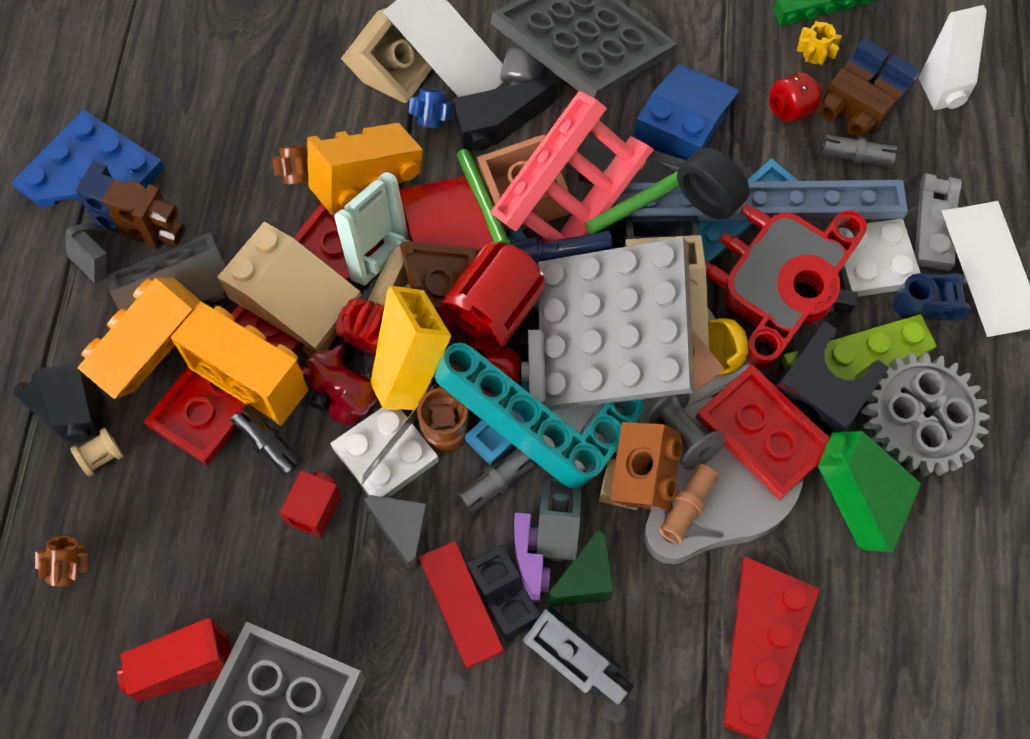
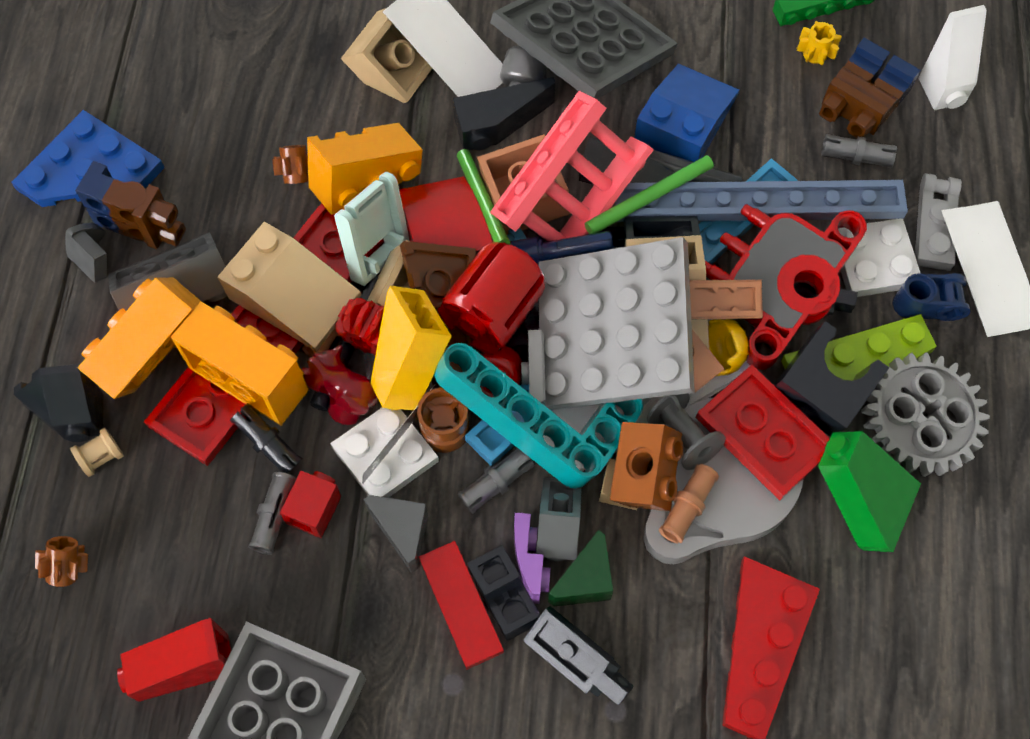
blue gear [409,88,453,128] -> none
black tyre [677,148,750,220] -> none
red head [769,73,822,123] -> none
none -> flat silver pin [248,472,296,555]
none -> nougat plate [690,280,763,320]

